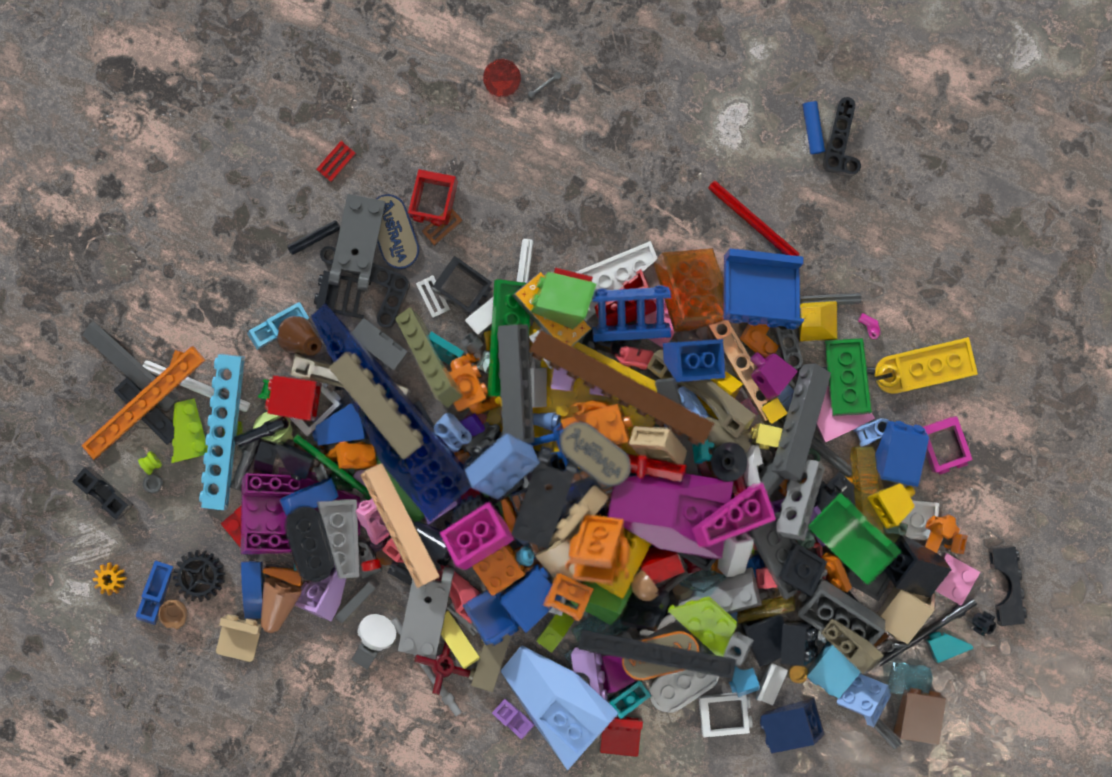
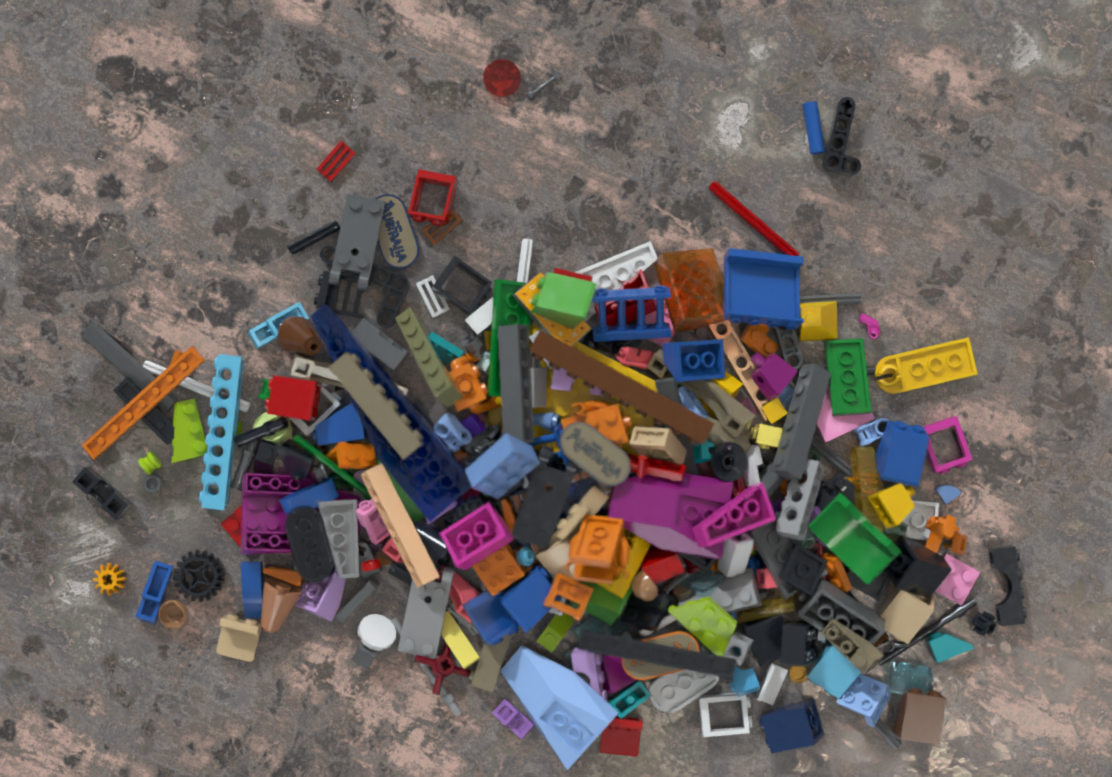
none -> medium blue tile [934,485,962,504]

